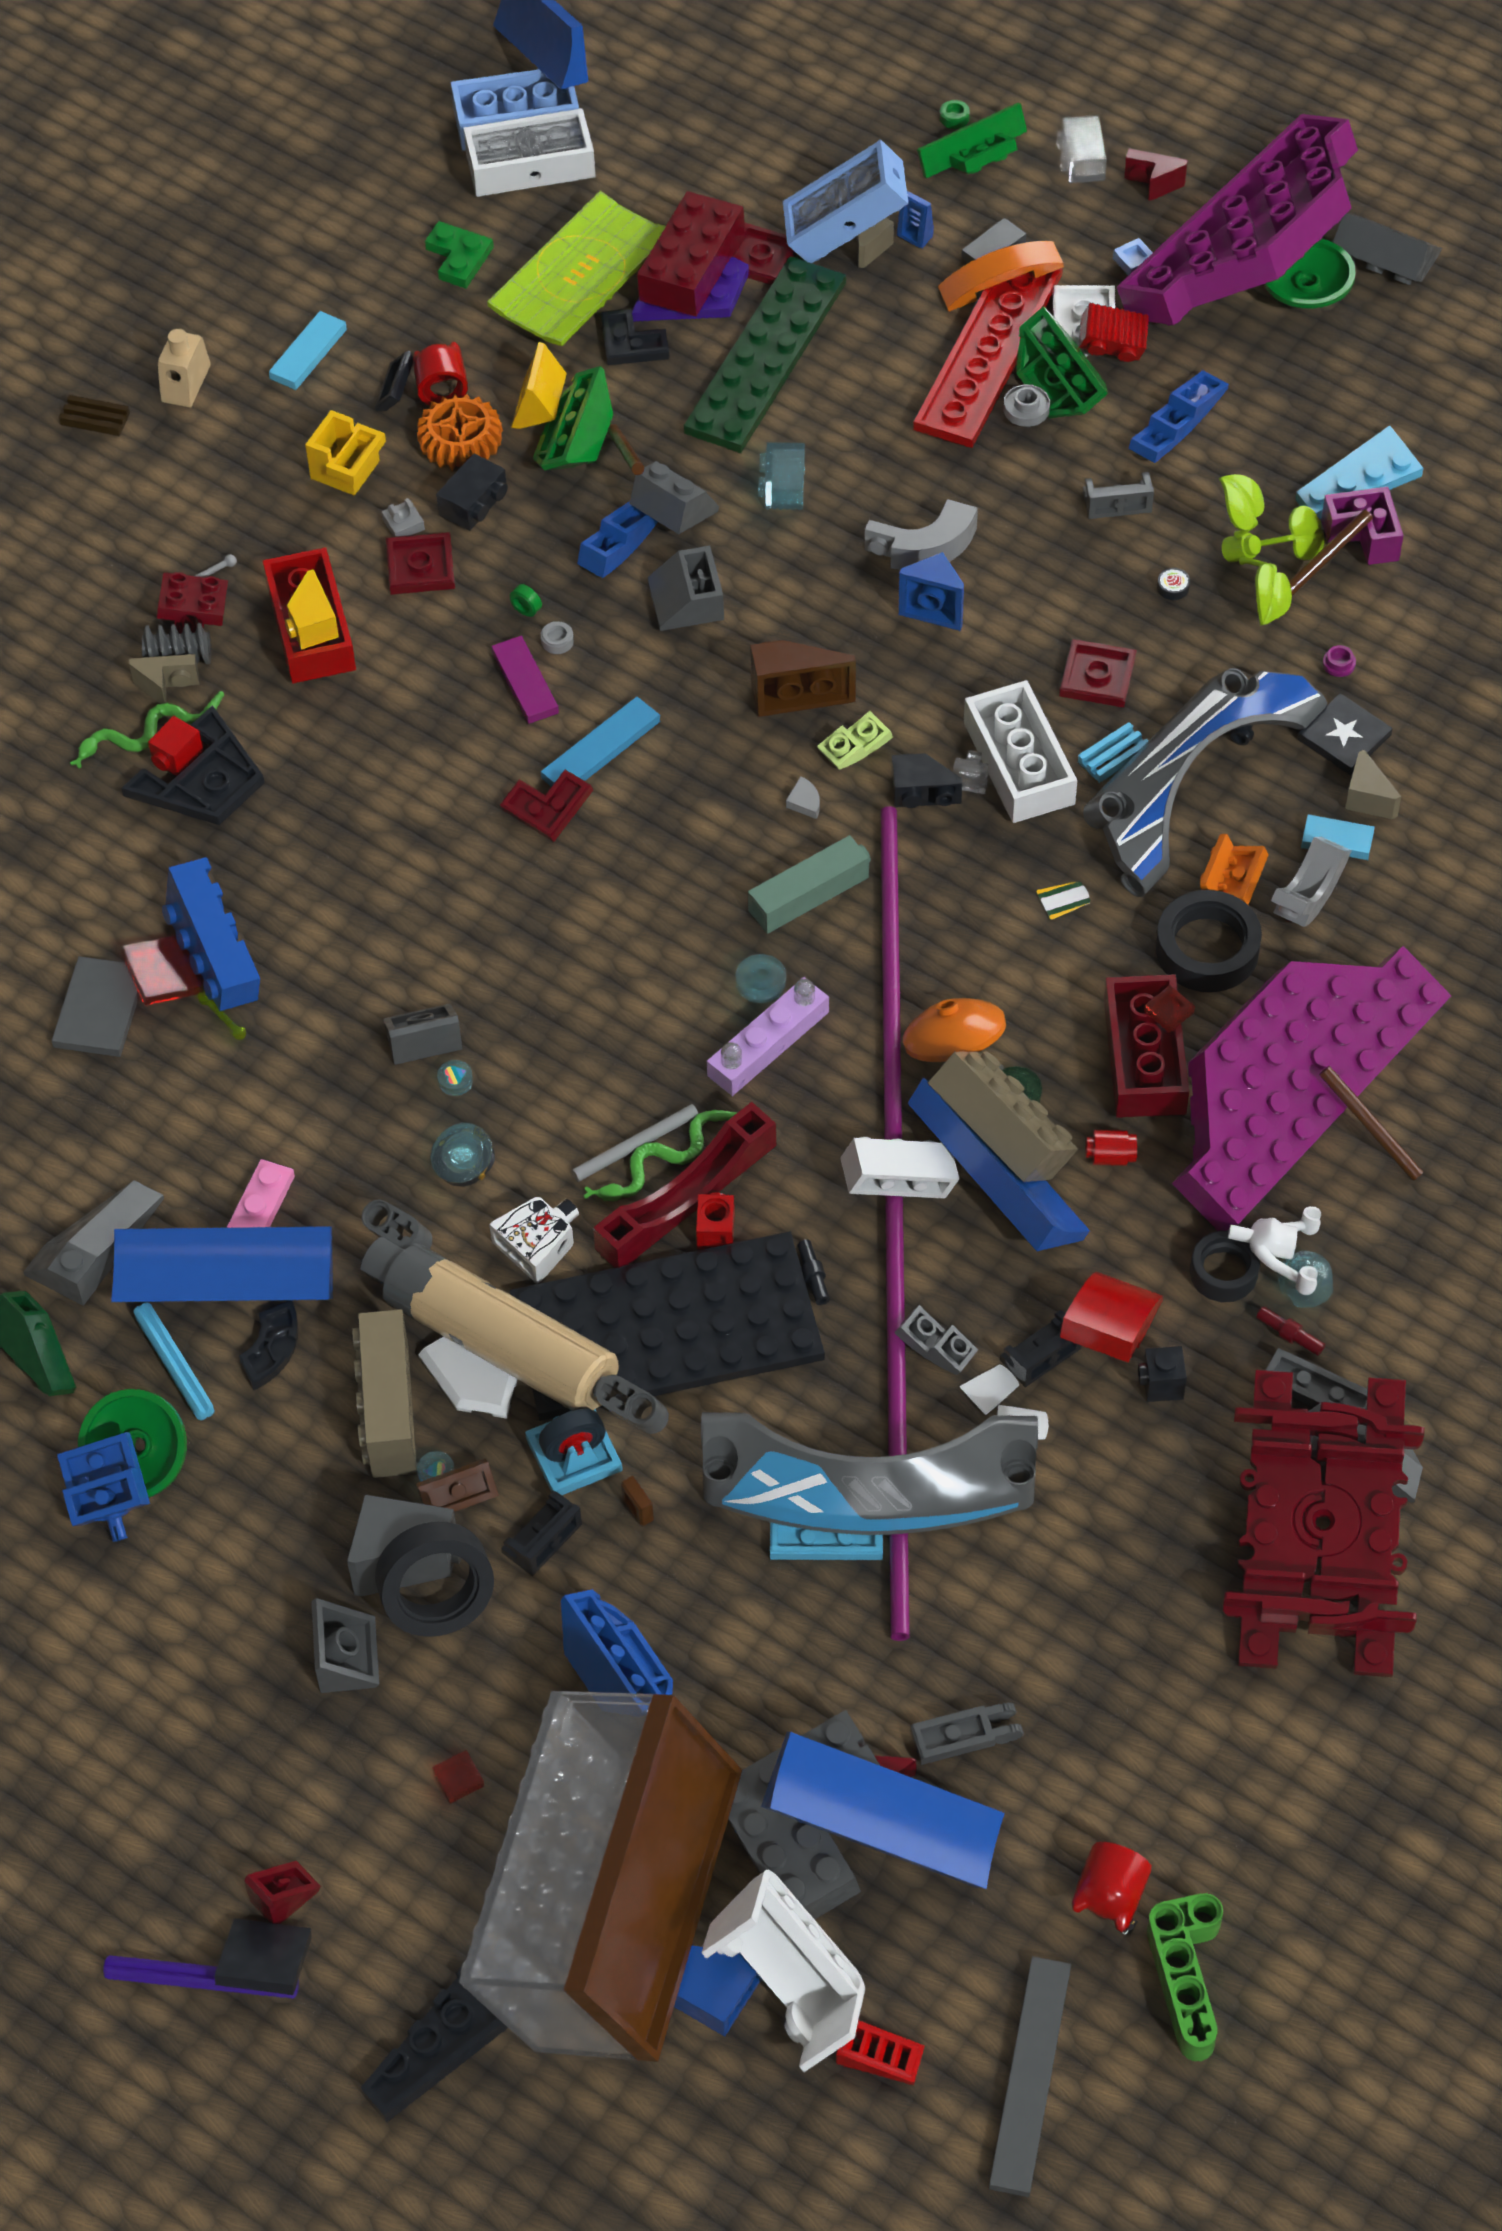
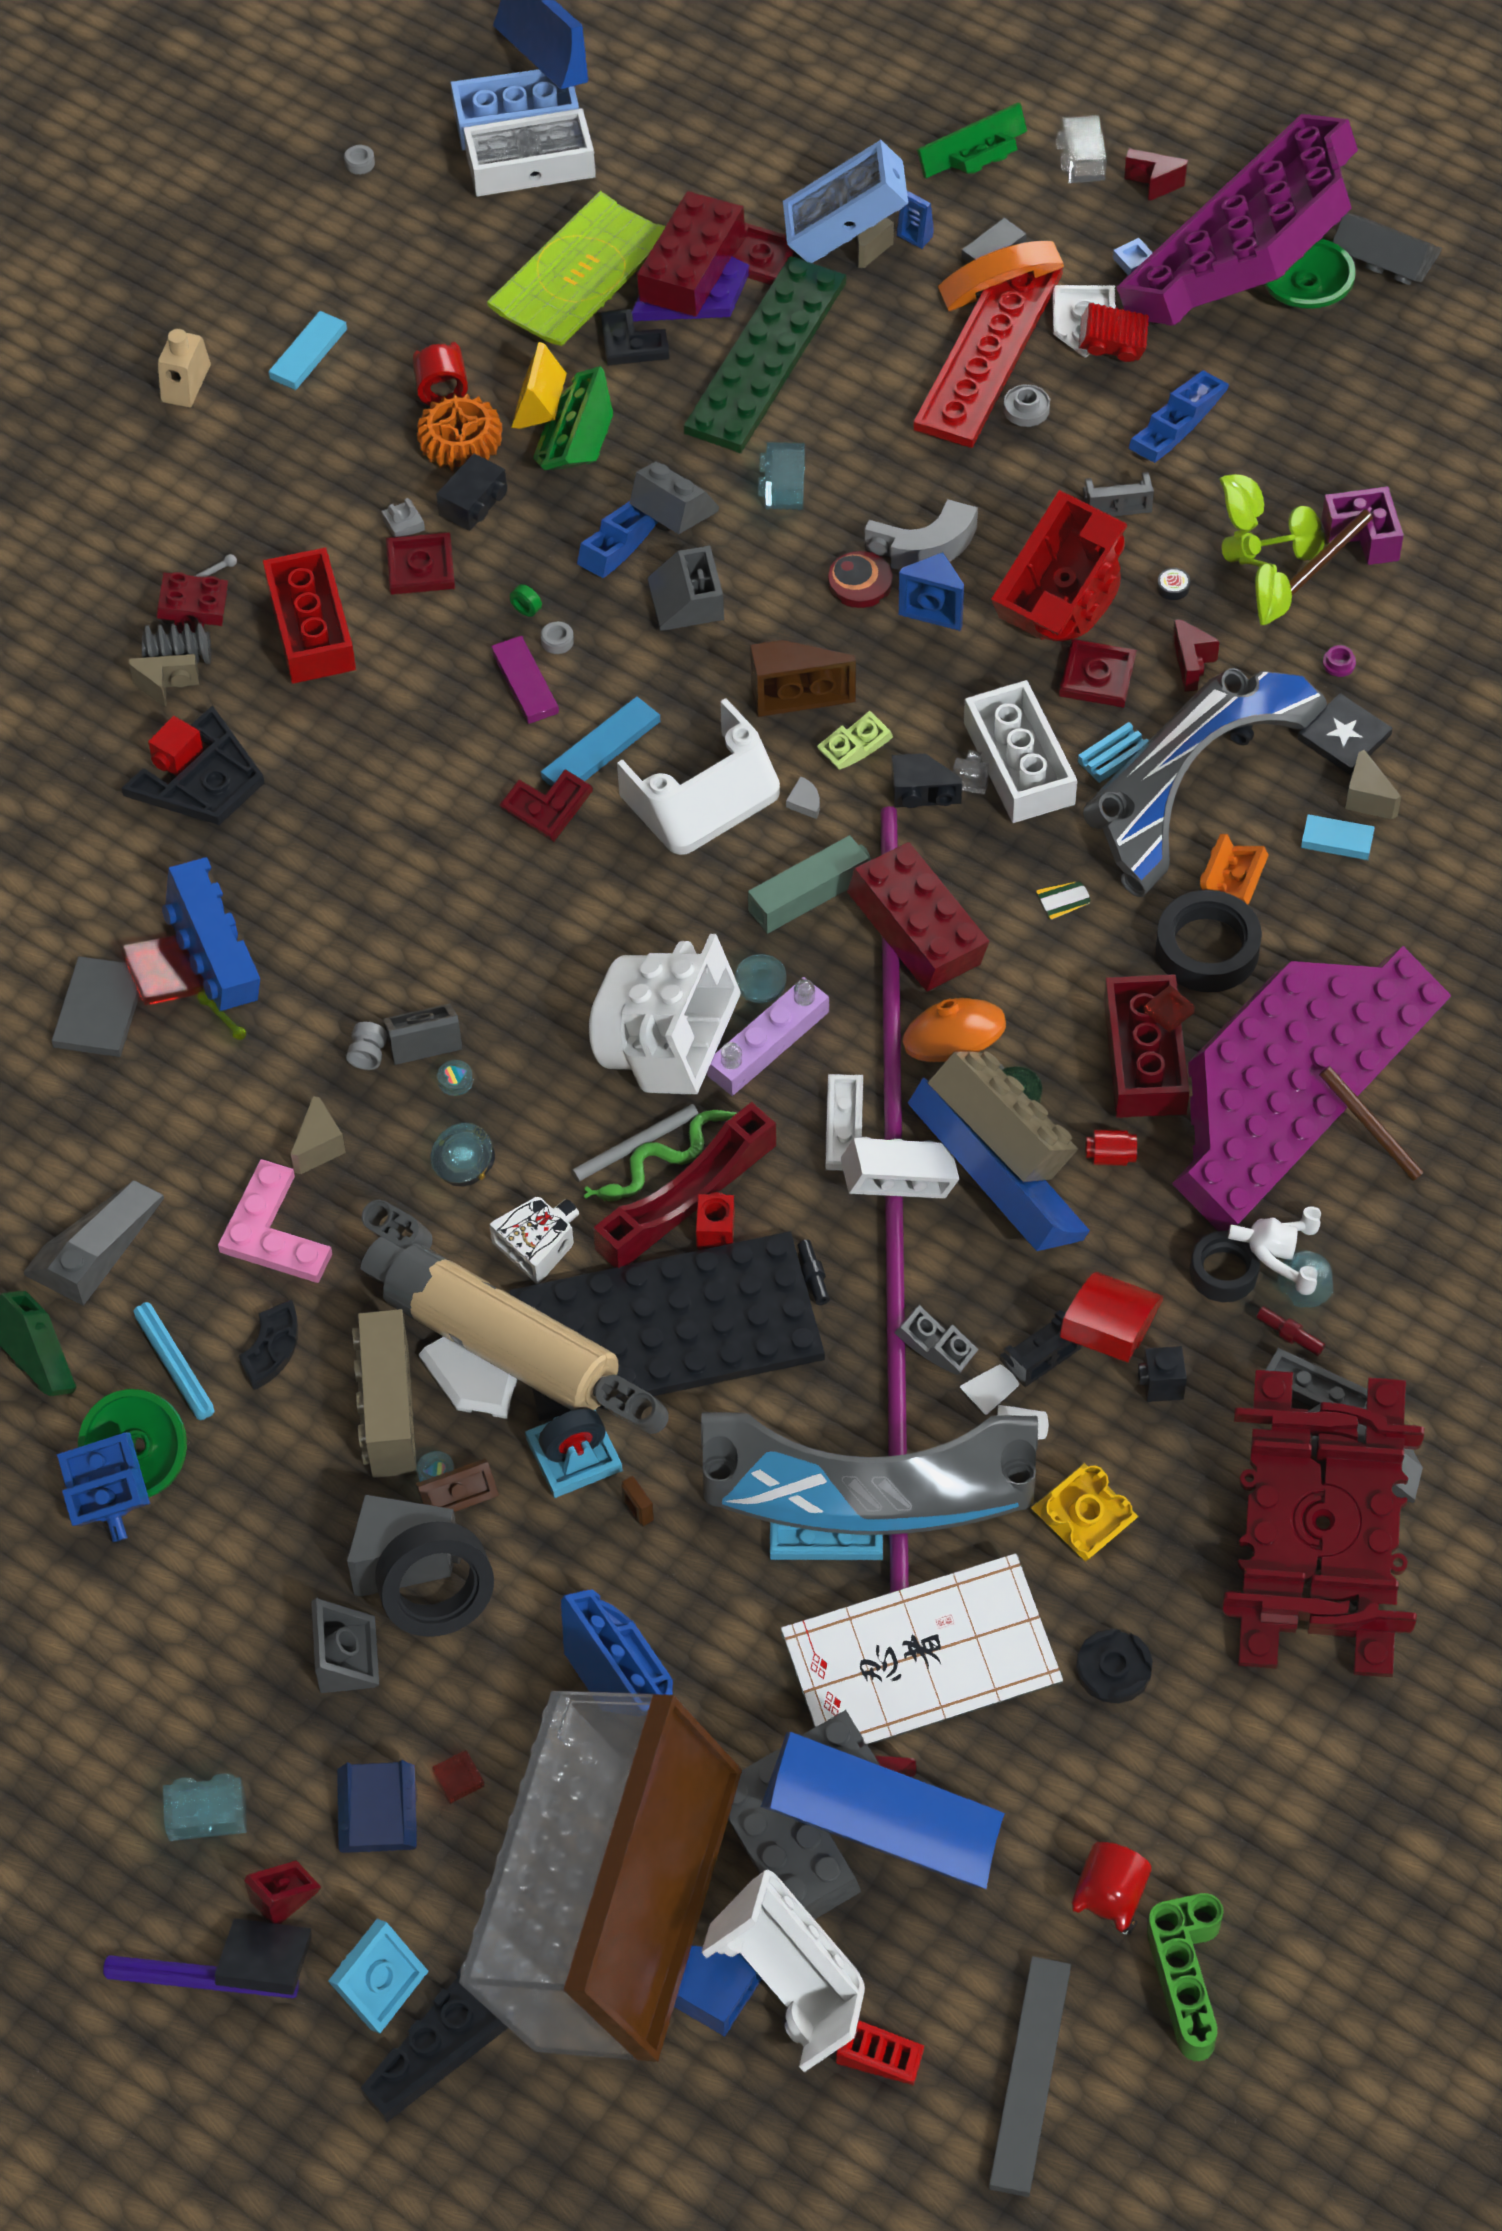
dark brown tile [59,395,130,436] -> none
bright green animal [70,691,224,768] -> none
blue arch [111,1226,333,1302] -> none
yellow slope [285,569,339,650] -> none
yellow plate [305,410,386,496] -> none
black tile [375,350,413,411] -> none
green plate [425,221,494,289] -> none
black hinge [501,1491,582,1576] -> none
reddish brown bar [607,424,644,475] -> none
dark grey hinge [910,1702,1024,1765] -> none
green tile [940,100,970,129] -> none
green wedge [1016,306,1108,418] -> none
light grey arch [1271,837,1352,927] -> none
medium azure wing [1296,426,1423,519] -> none
none -> clear light blue brick [163,1774,247,1841]
none -> dark tan slope [291,1096,346,1174]
none -> medium azure tile [328,1919,428,2034]
none -> dark blue slope [337,1760,417,1853]
none -> light grey tile [344,145,375,174]
none -> light grey wheel [346,1022,388,1070]
none -> white brick [589,934,741,1094]
none -> white windscreen [617,699,780,855]
none -> white piece [781,1554,1063,1745]
none -> white tile [826,1074,863,1170]
none -> tile [828,551,893,608]
none -> dark red brick [847,842,990,992]
none -> red brick [991,490,1127,641]
none -> yellow slope [1031,1463,1139,1562]
none -> black tile [1076,1629,1153,1704]
none -> dark red slope [1172,619,1220,692]

